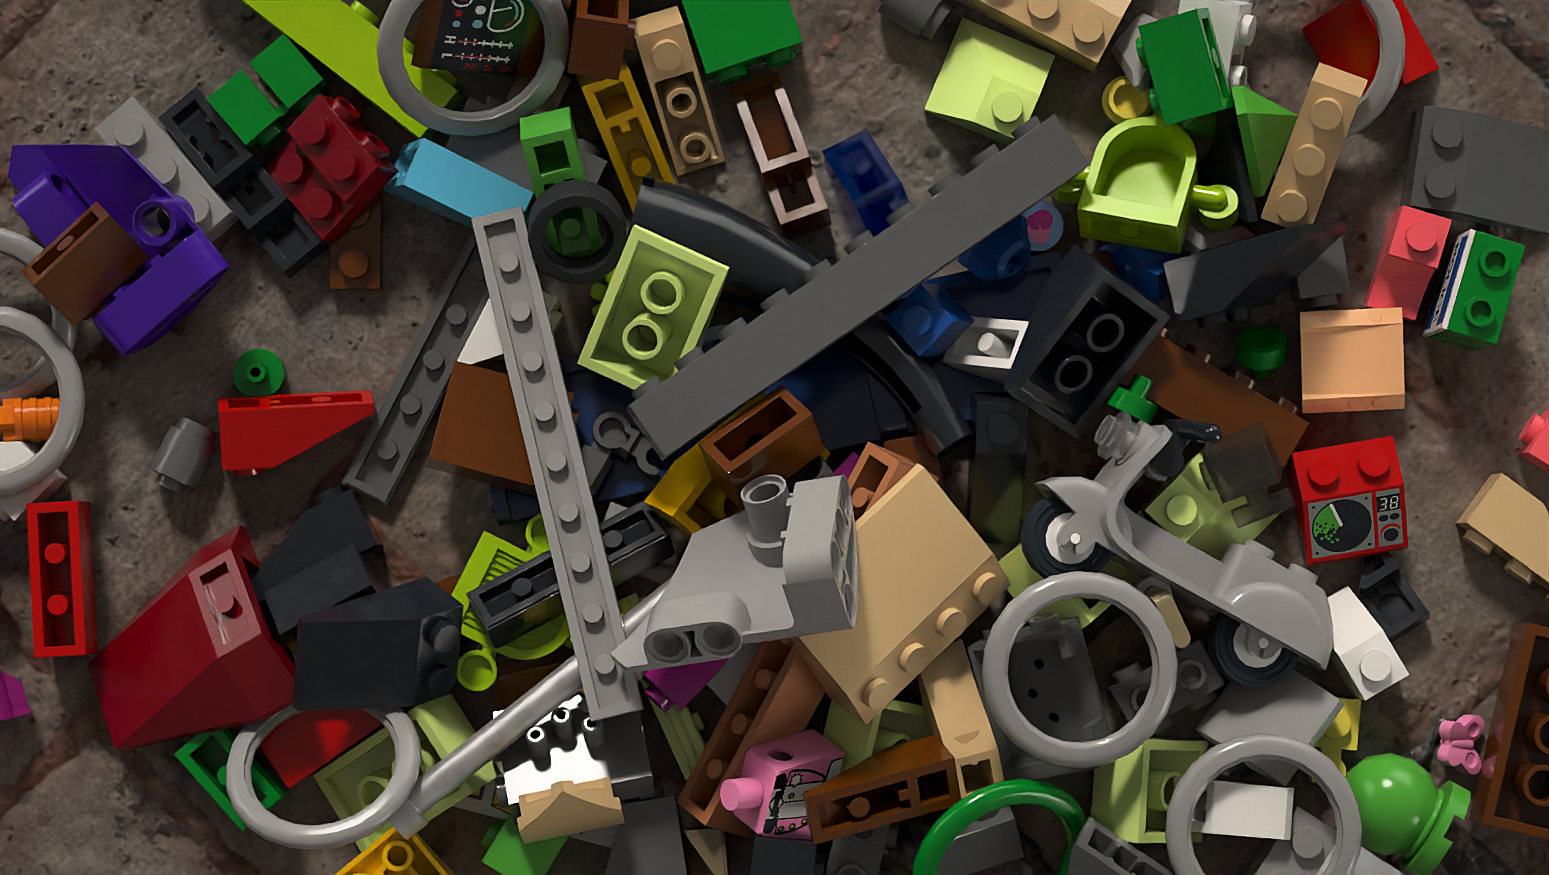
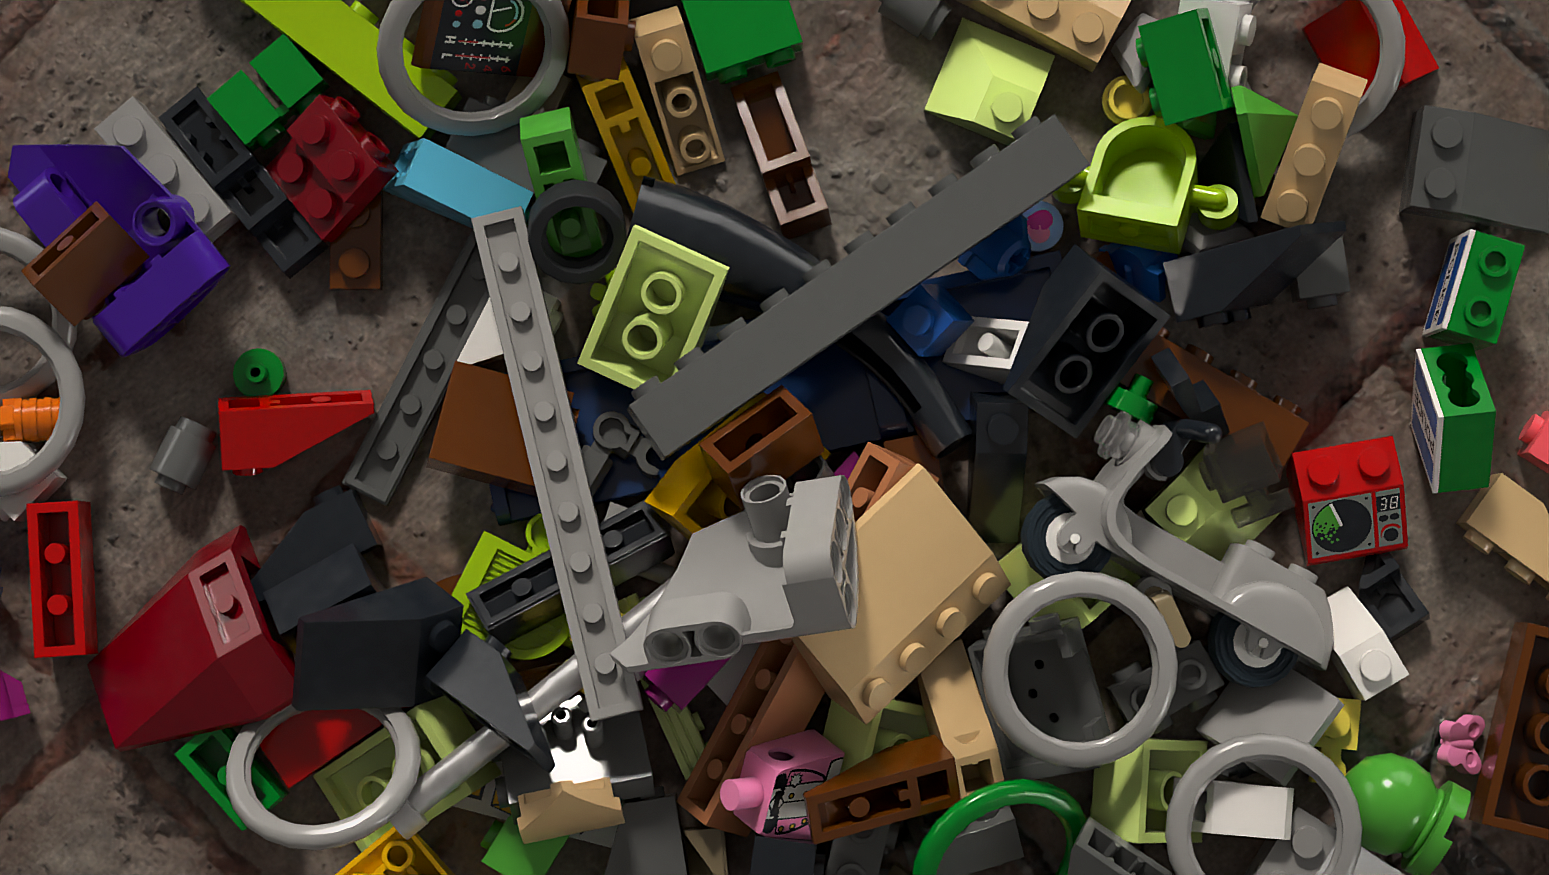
clear blue slope [822,129,910,237] -> none
green tile [1235,326,1287,379] -> none
light nougat slope [1300,307,1405,413] -> none
coral arch [1363,205,1452,322] -> none
none -> black slope [426,629,556,774]
none -> black slope [1151,348,1230,436]
none -> green piece [1411,343,1496,493]

